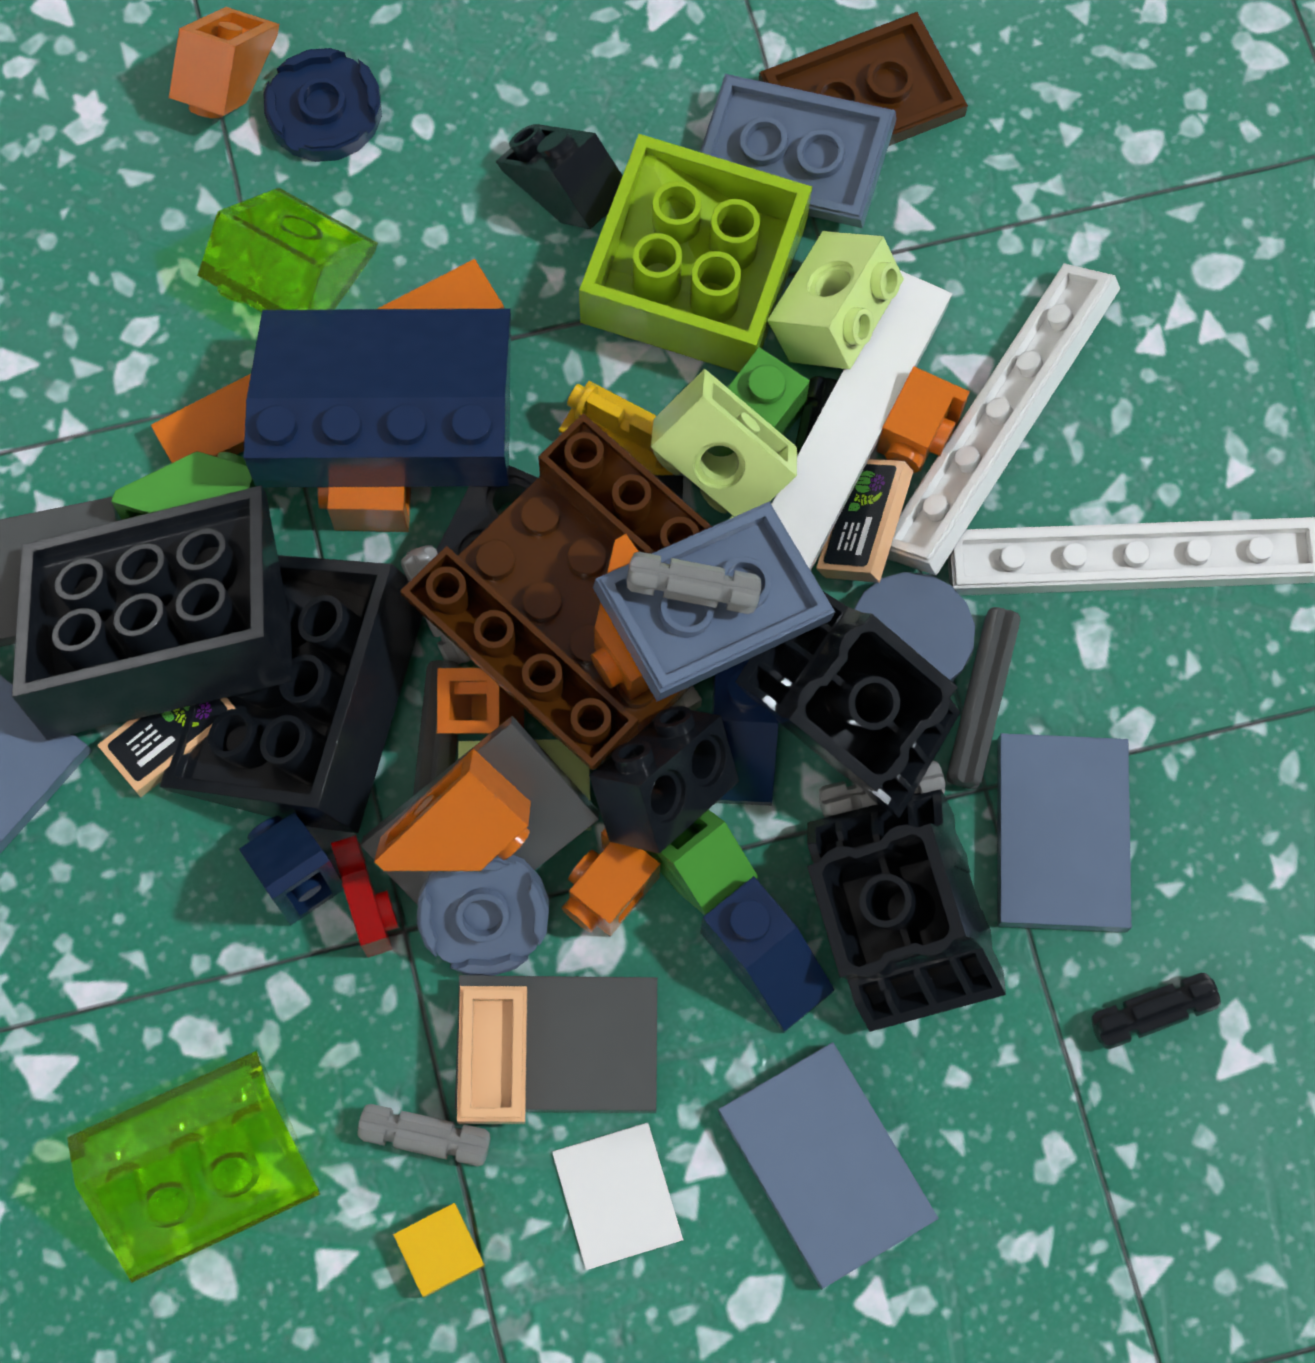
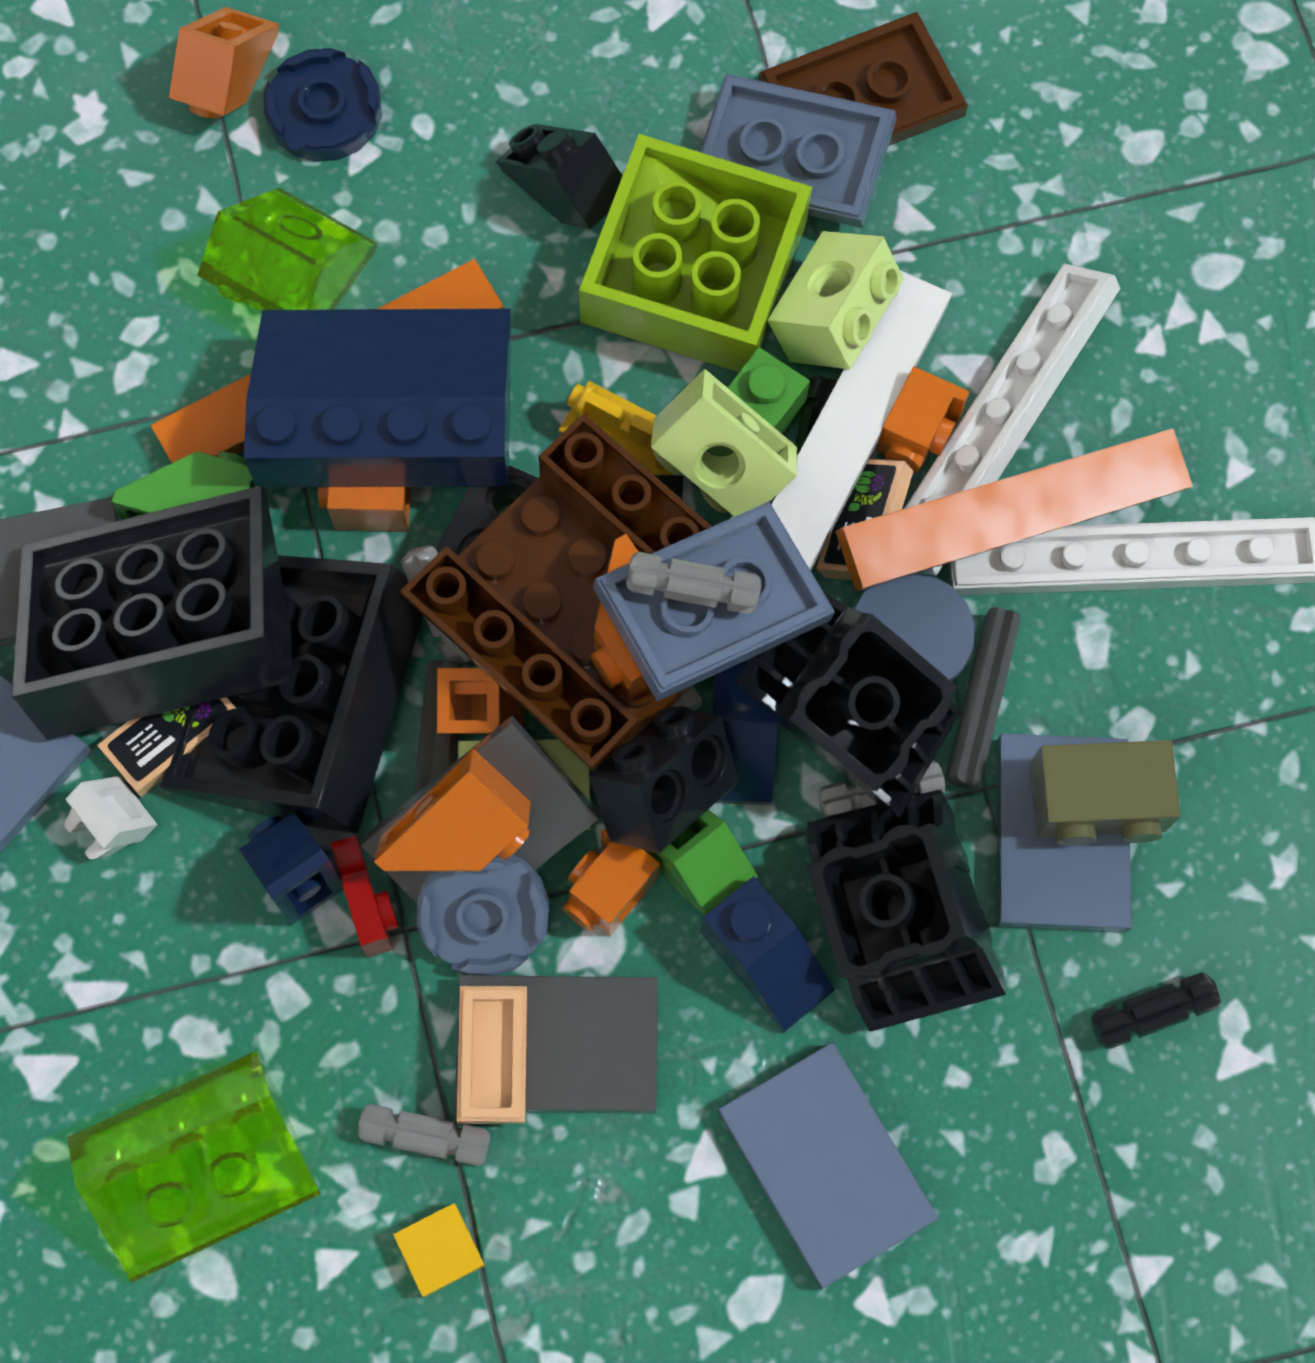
white sticker [552,1123,683,1270] -> none
none -> white tile [65,776,158,860]
none -> tile [835,428,1193,592]
none -> olive brick [1030,740,1181,846]

